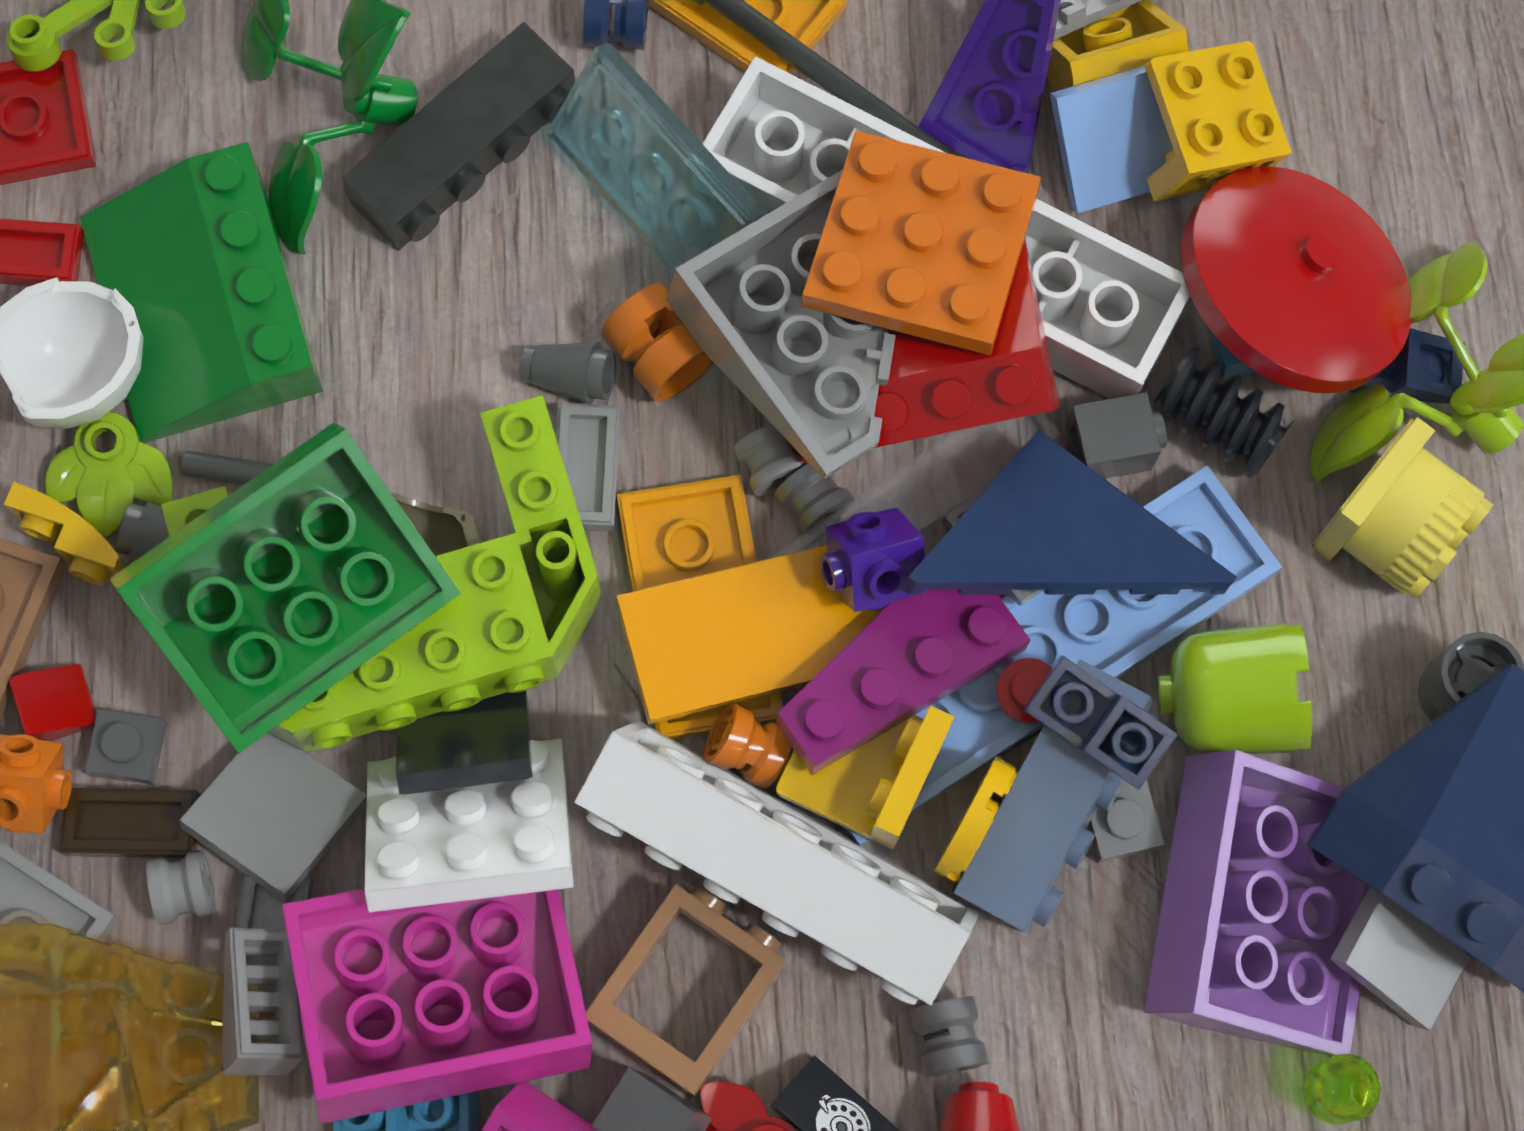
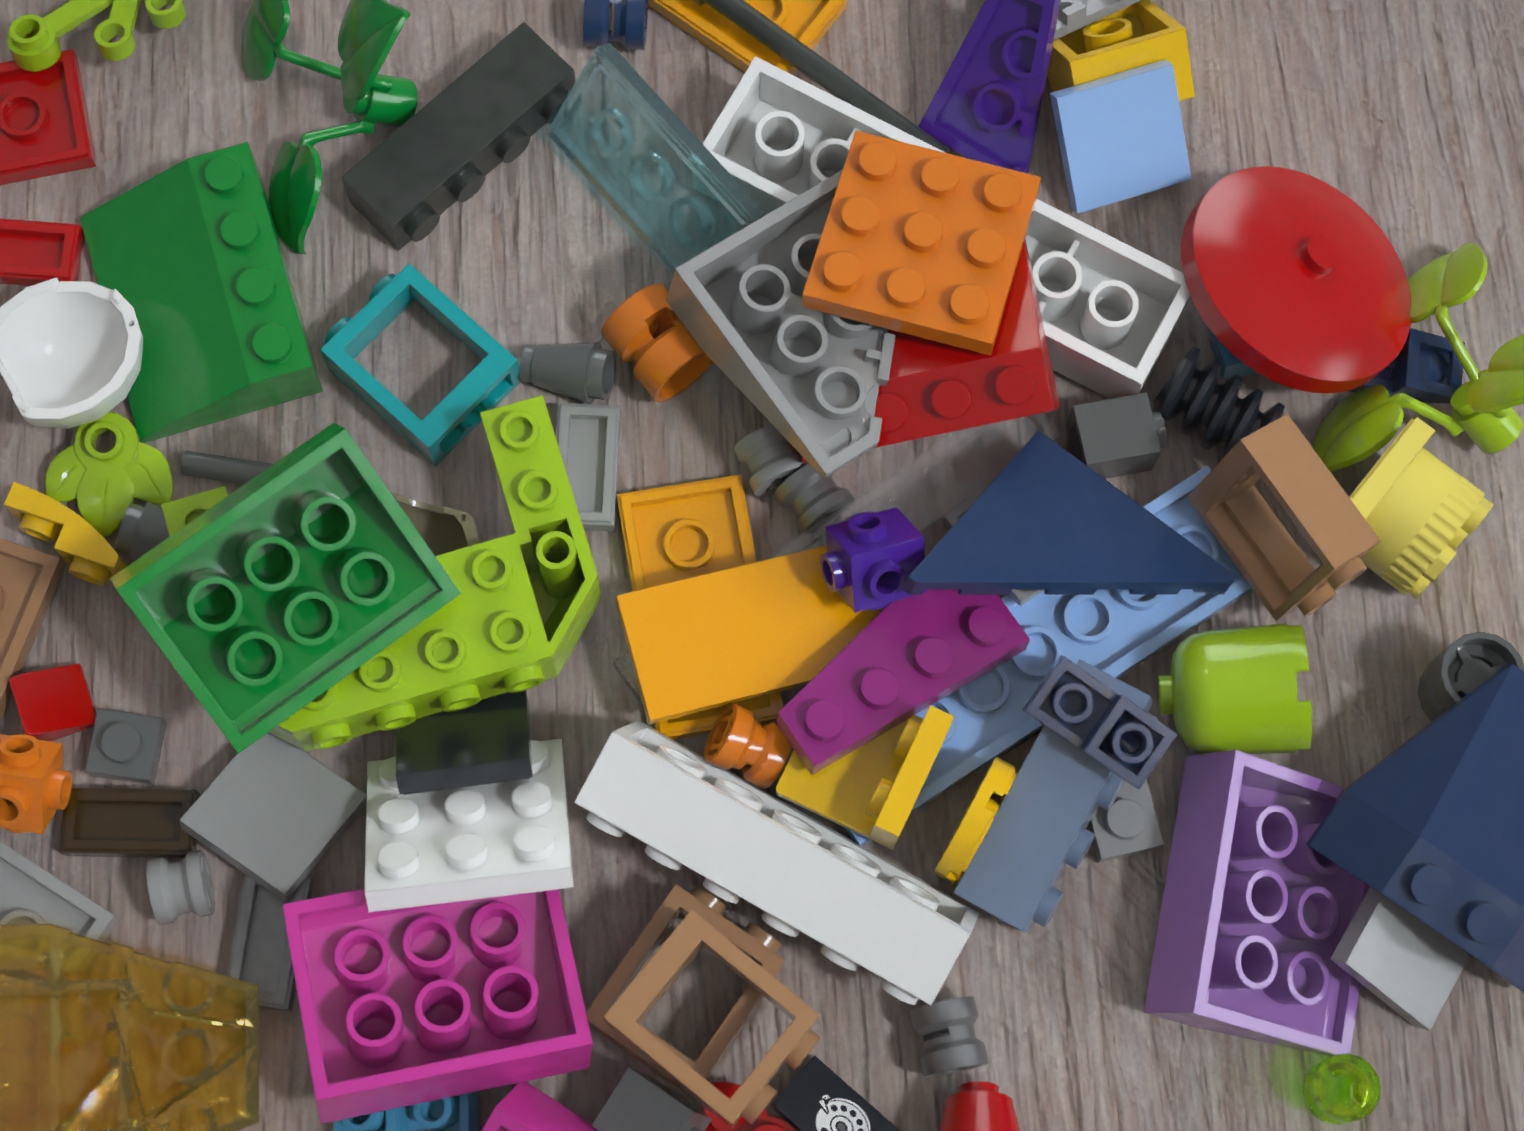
light grey slope [222,928,304,1076] -> none
red plate [996,658,1052,724] -> none
yellow bracket [1145,41,1292,202] -> none
none -> teal window [320,263,521,467]
none -> medium nougat window [603,910,821,1129]
none -> medium nougat window [1187,414,1381,621]

